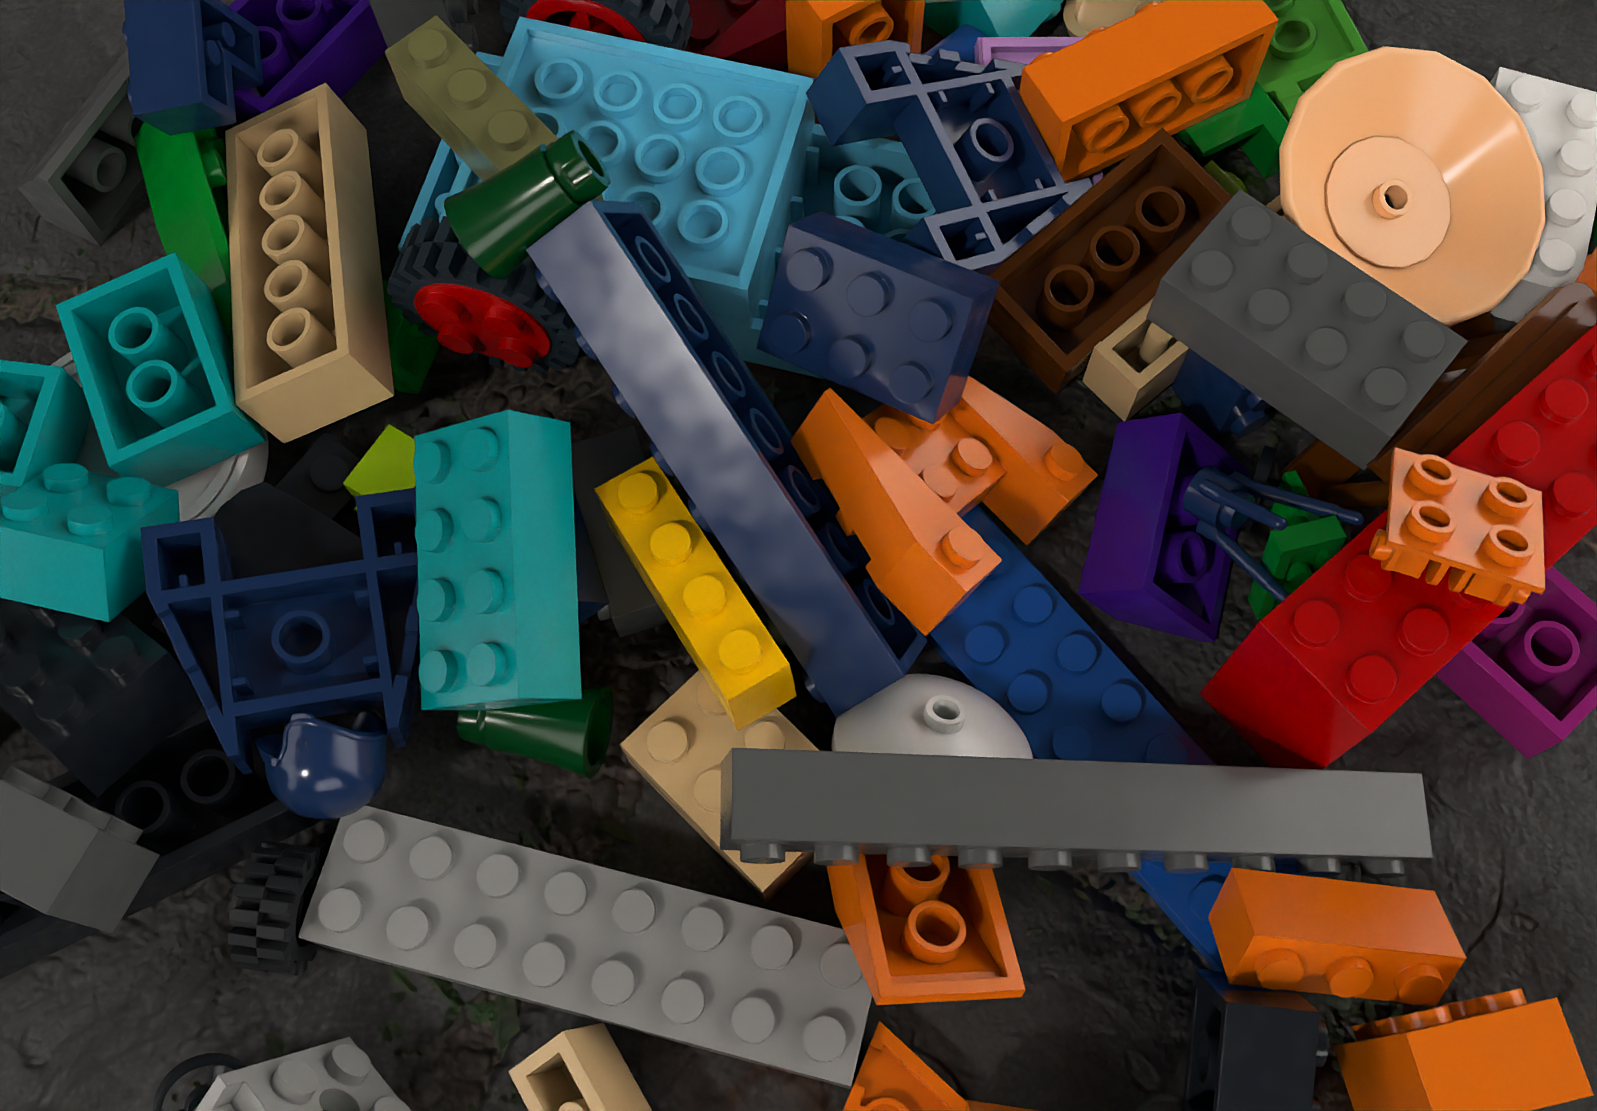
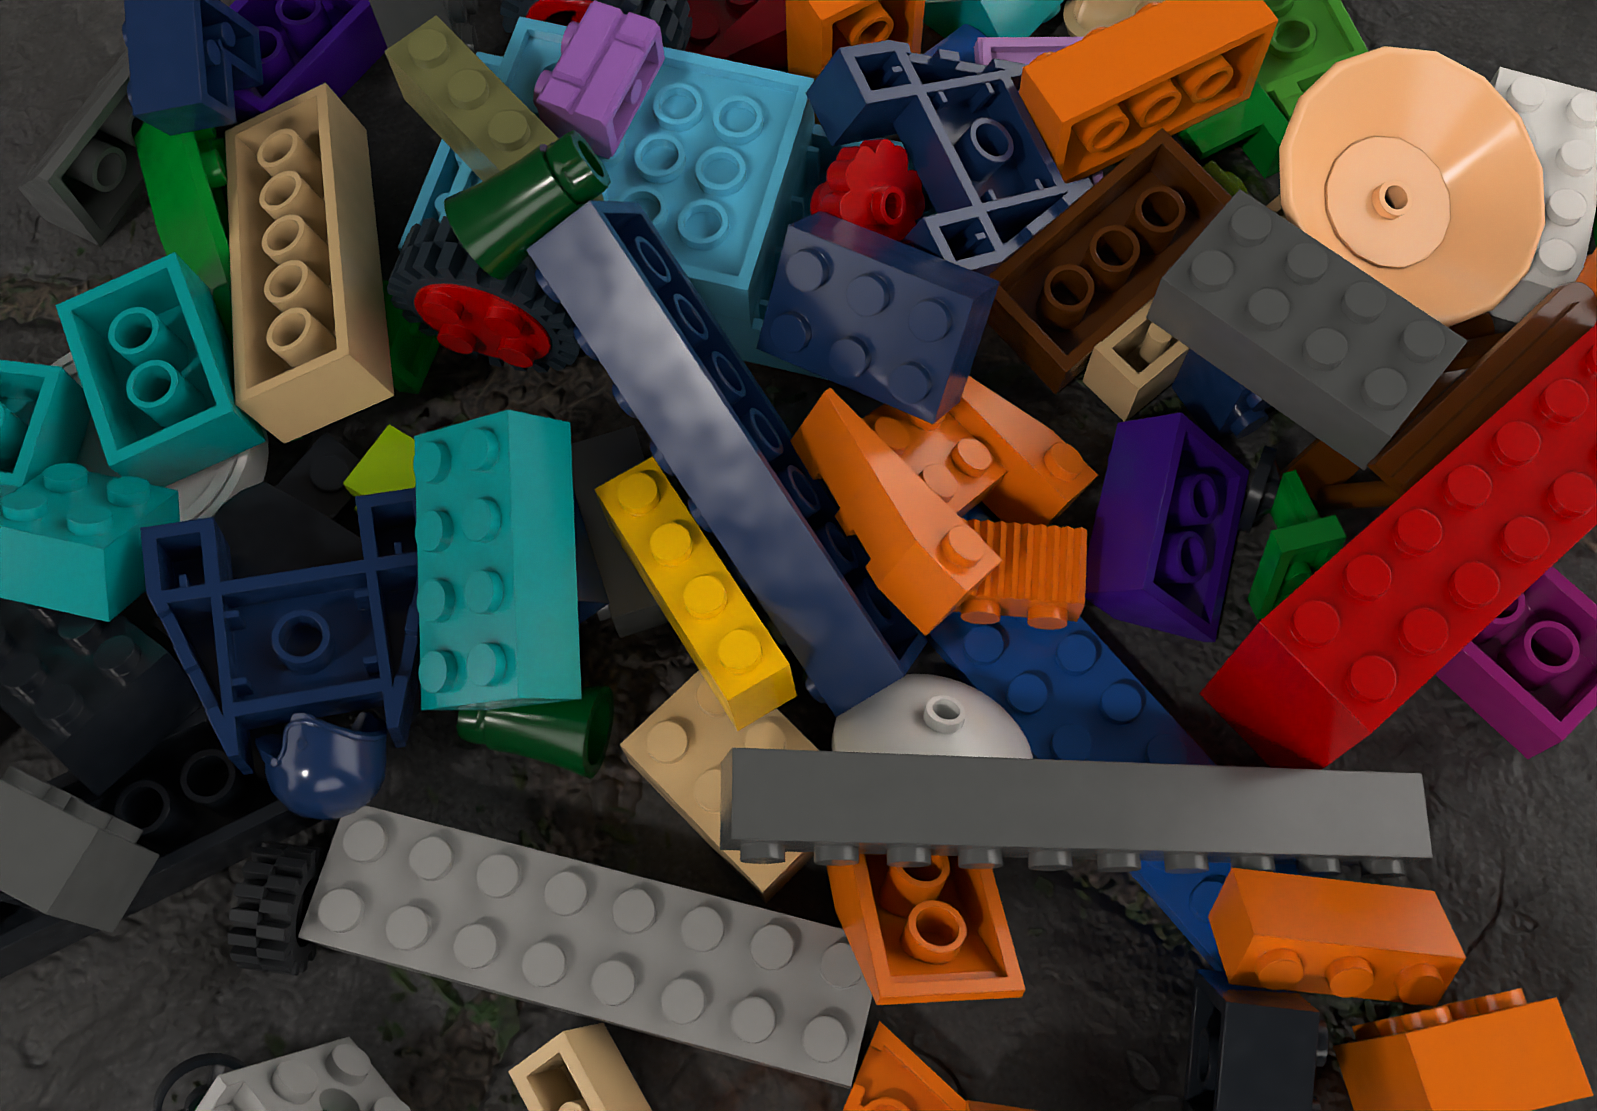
dark blue plant [1182,466,1365,603] -> none
orange hinge [1369,447,1545,607] -> none
none -> medium lavender brick [533,0,665,159]
none -> red plant [810,139,925,242]
none -> orange brick [953,518,1087,630]

